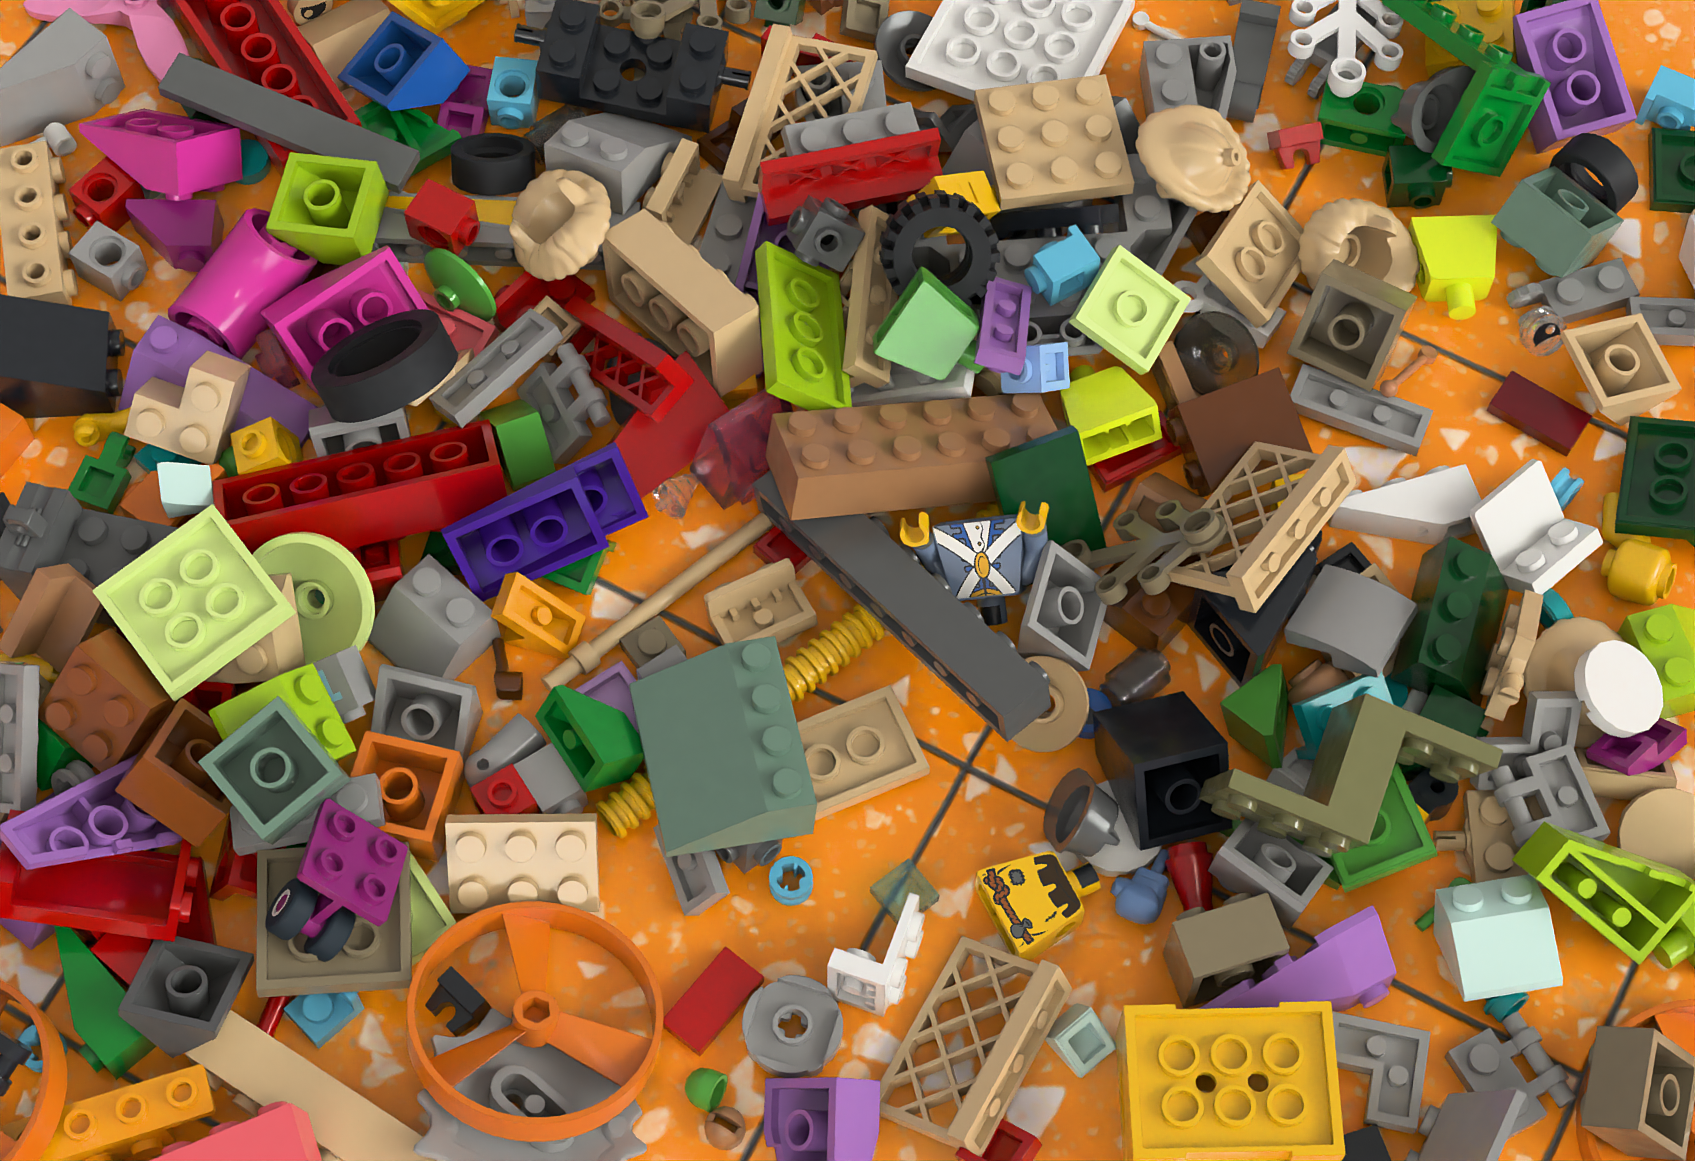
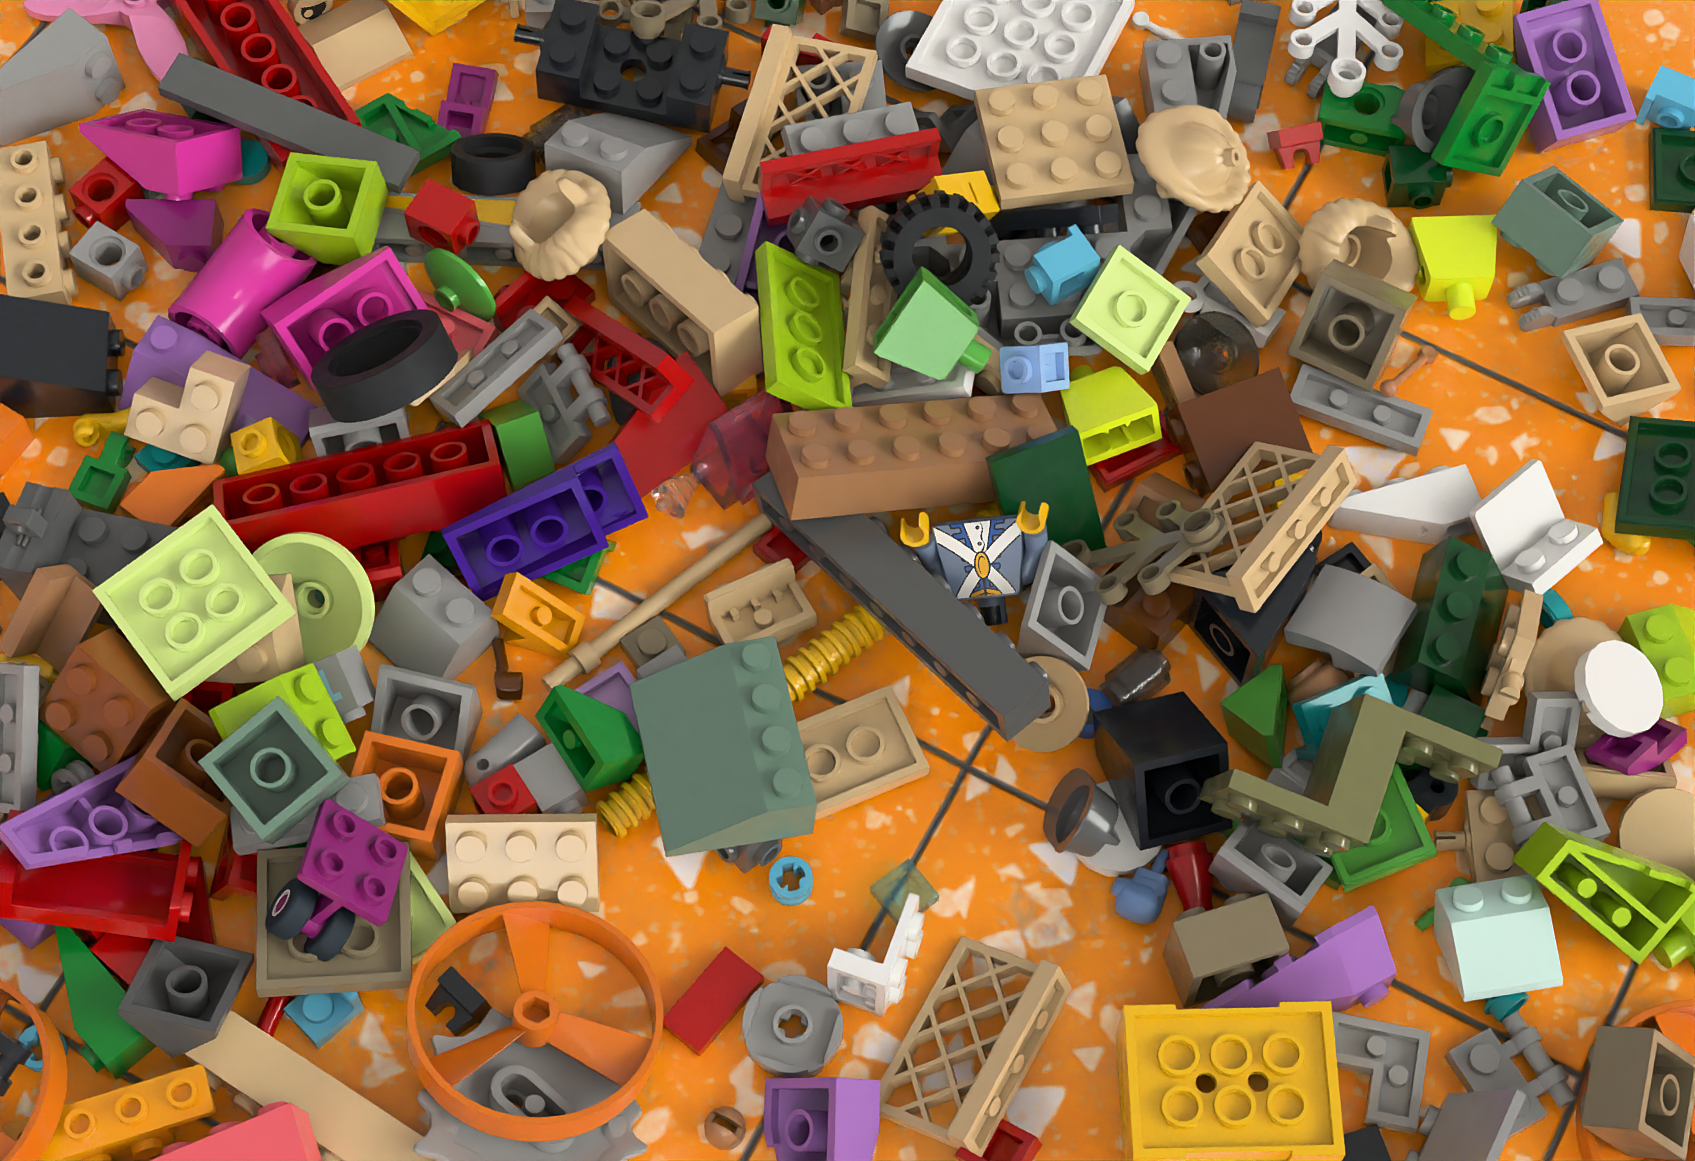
white hand [30,122,77,156] -> none
light aqua slope [157,462,214,518] -> none
blue slope [337,11,471,111] -> none
medium azure brick [487,56,540,129] -> none
tan bracket [642,138,722,245] -> none
light grey plate [653,824,730,916] -> none
bright green hinge [685,1068,728,1113] -> none
medium lavender plate [974,277,1032,376] -> none
yellow torso [975,851,1101,961] -> none
light aqua slope [1045,1003,1116,1078] -> none
dark red tile [1486,371,1592,457] -> none
clear tile [1519,309,1568,357] -> none
black tyre [1549,133,1639,214] -> none
medium azure bush [1550,467,1584,512] -> none
yellow head [1601,539,1677,606] -> none

